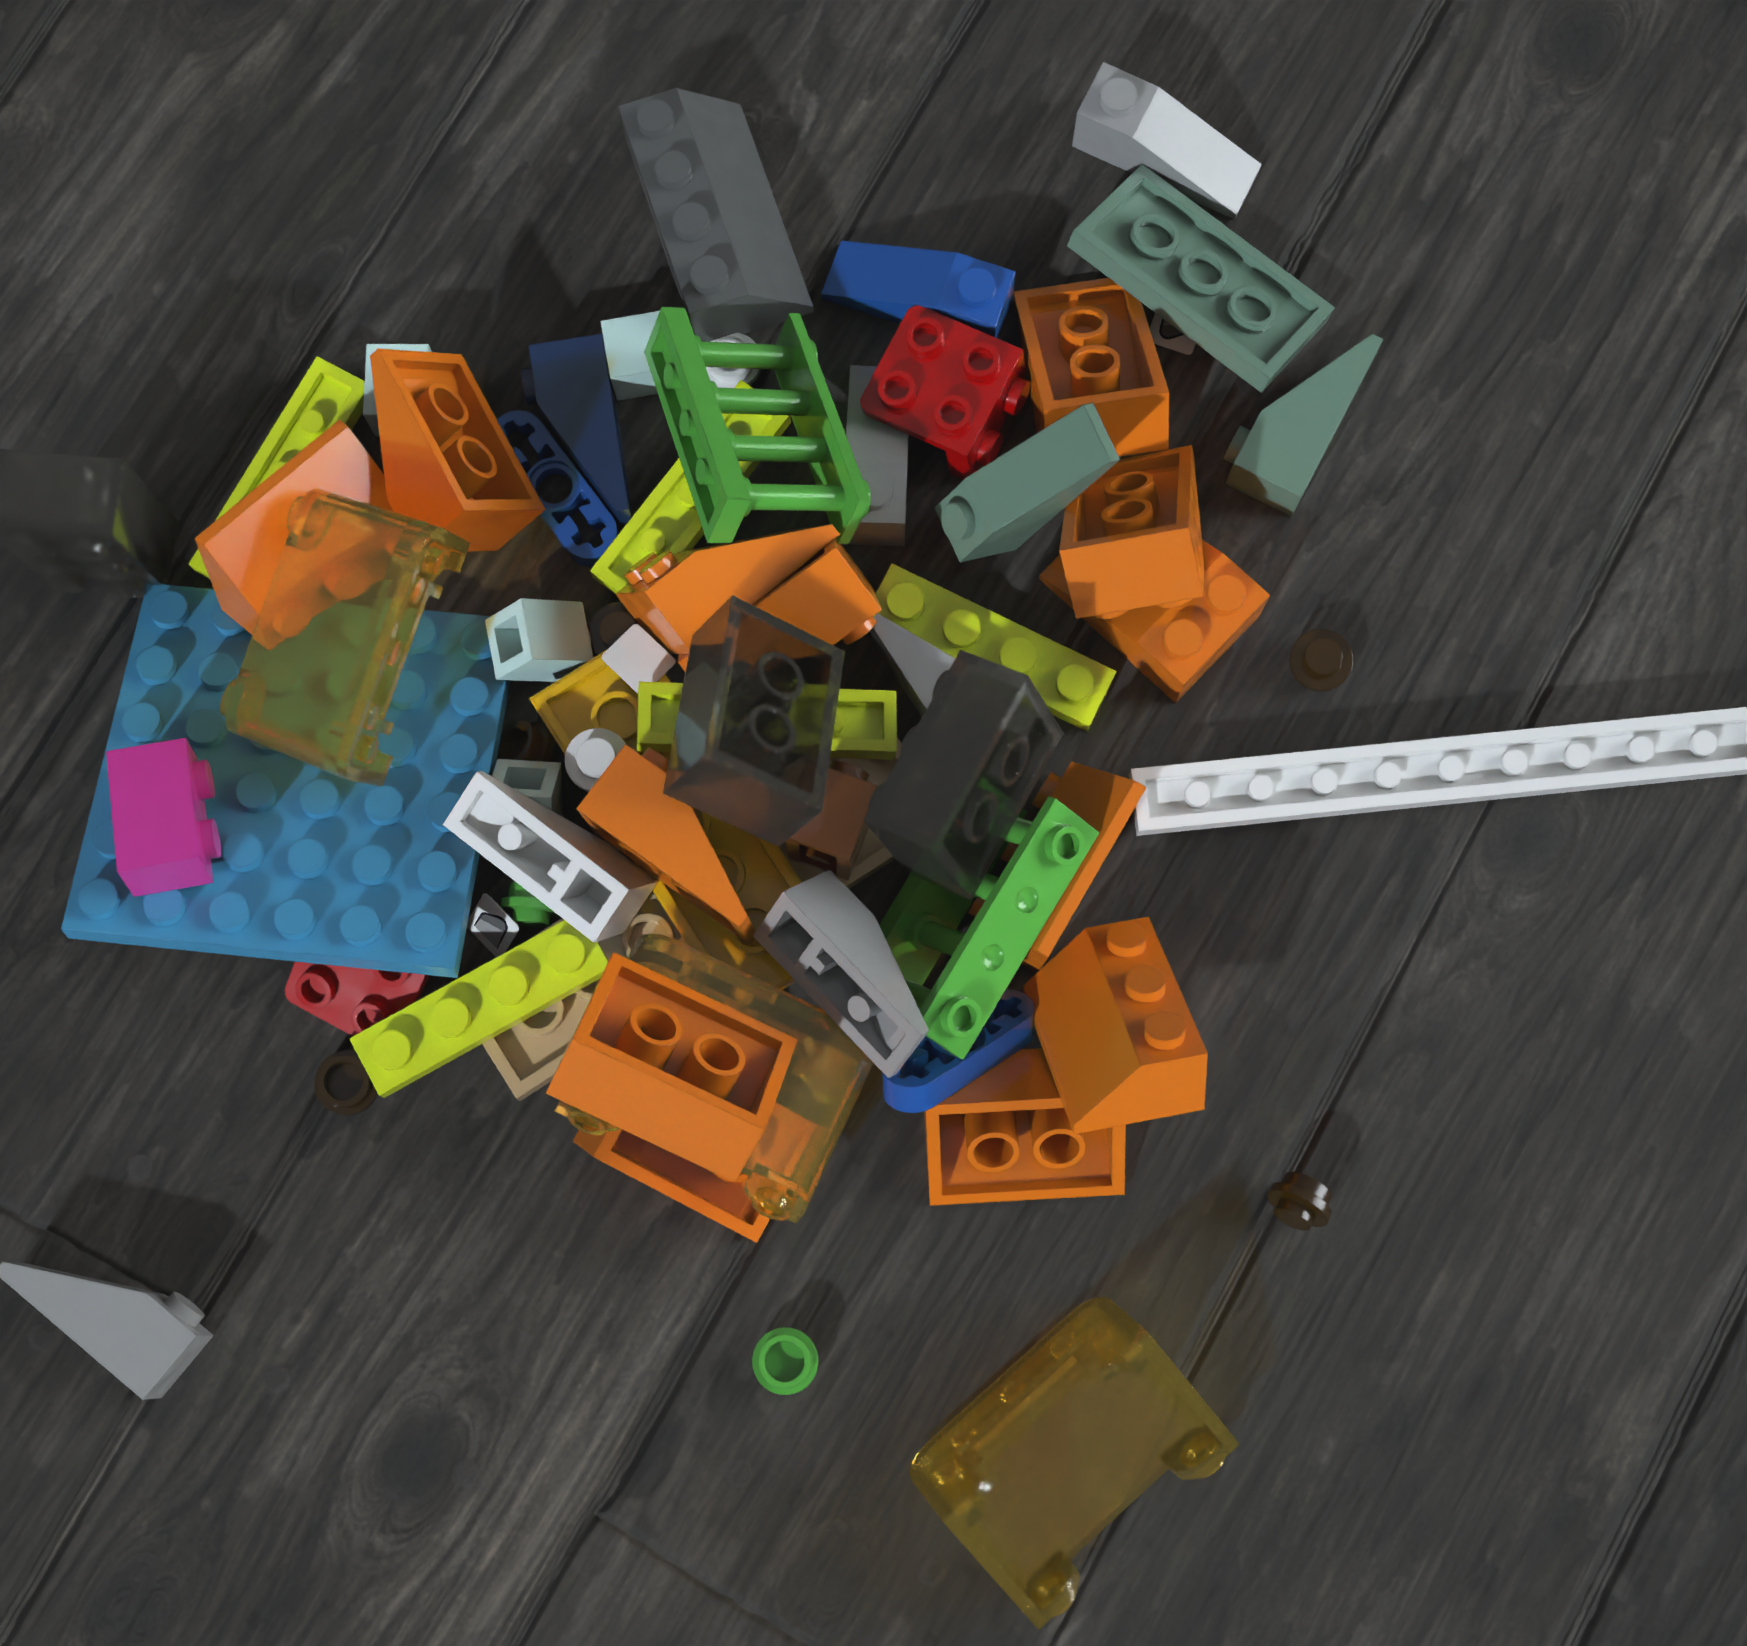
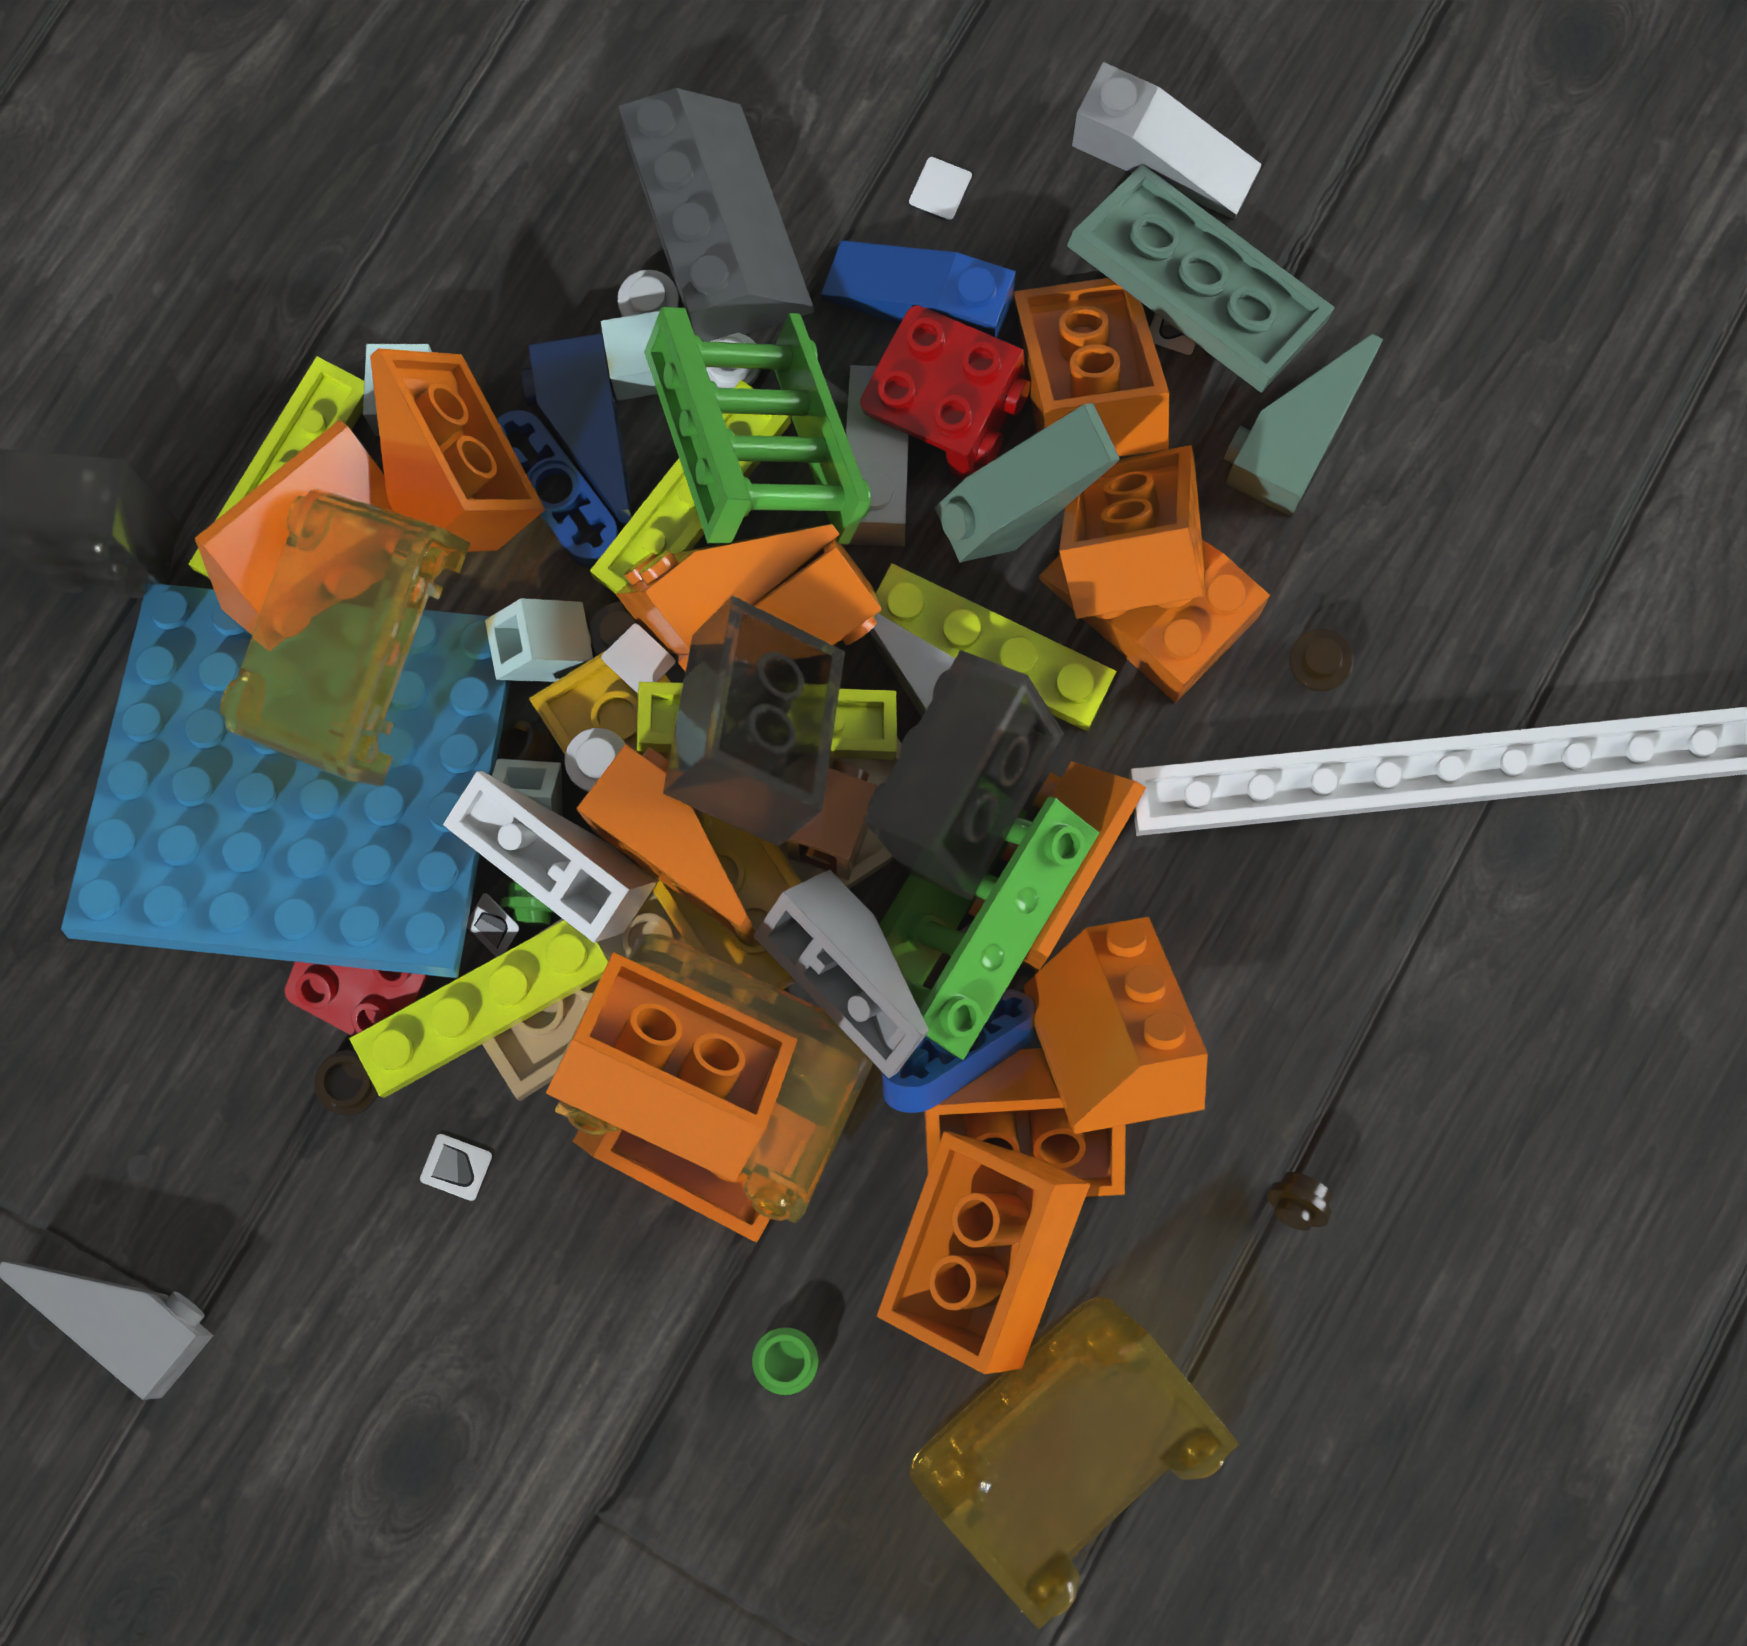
dark pink brick [106,738,221,897] -> none
none -> white sticker [420,1134,492,1201]
none -> white plate [618,270,679,317]
none -> orange slope [876,1131,1090,1374]
none -> white sticker [909,157,972,220]

